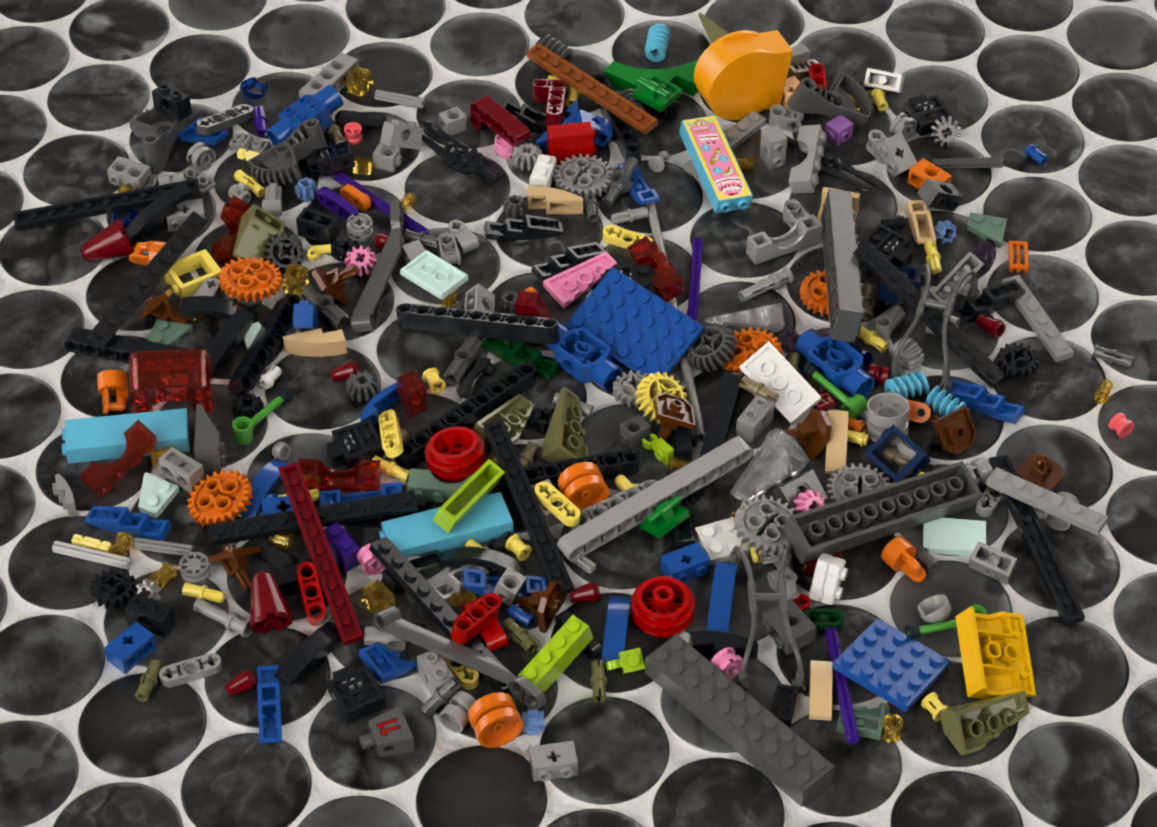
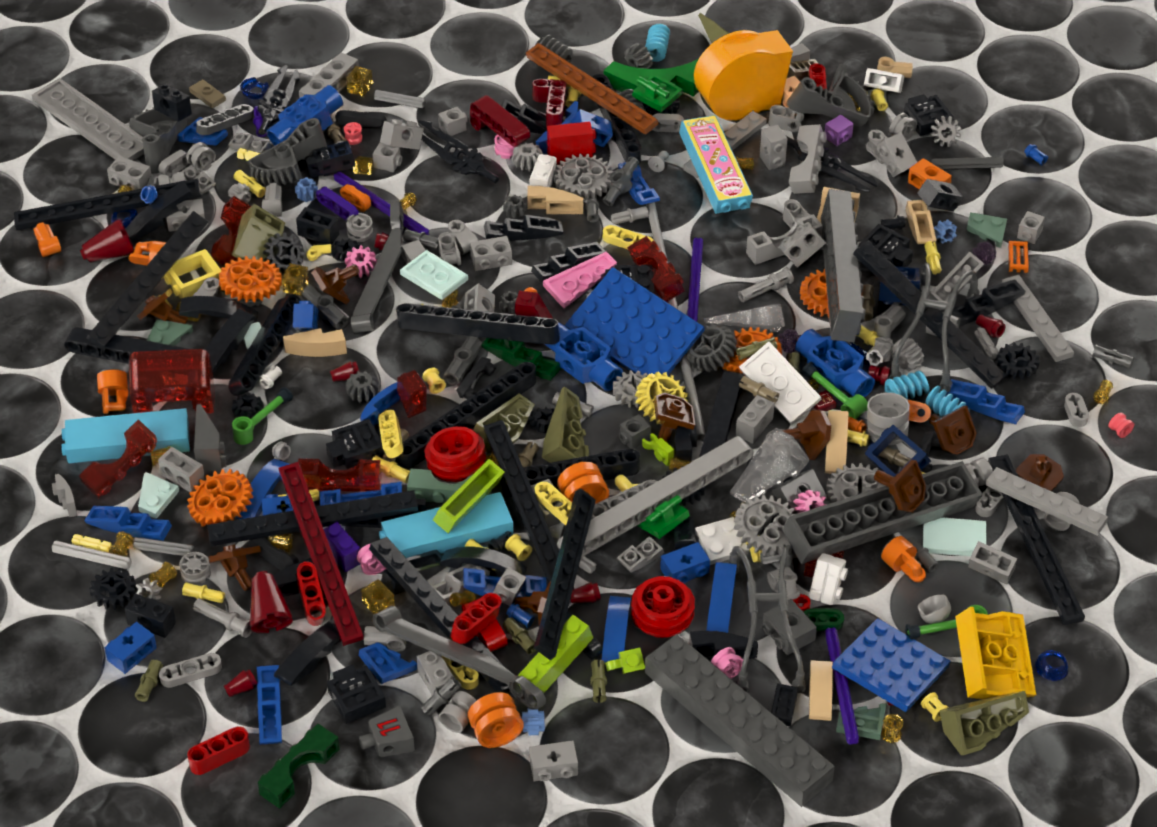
none -> light grey plate [32,78,144,161]
none -> orange piece [33,222,61,257]
none -> blue plate [141,185,157,204]
none -> light grey beam [158,150,191,177]
none -> red beam [187,726,250,775]
none -> dark tan plate [189,79,226,109]
none -> black sword [257,65,300,135]
none -> dark green arch [258,724,340,809]
none -> light grey brick [470,236,512,271]
none -> black plate [534,488,596,660]
none -> light grey slope [617,536,664,572]
none -> dark grey gear [624,43,653,69]
none -> light grey beam [652,114,684,132]
none -> olive pin [736,337,777,360]
none -> light grey brick [780,221,826,268]
none -> light grey piece [866,337,893,366]
none -> reddish brown piece [874,460,926,513]
none -> tan piece [877,57,913,78]
none -> light grey axle [974,327,998,360]
none -> light grey brick [1017,211,1045,244]
none -> clear blue piece [1035,650,1068,681]
none -> light grey beam [1064,393,1089,427]

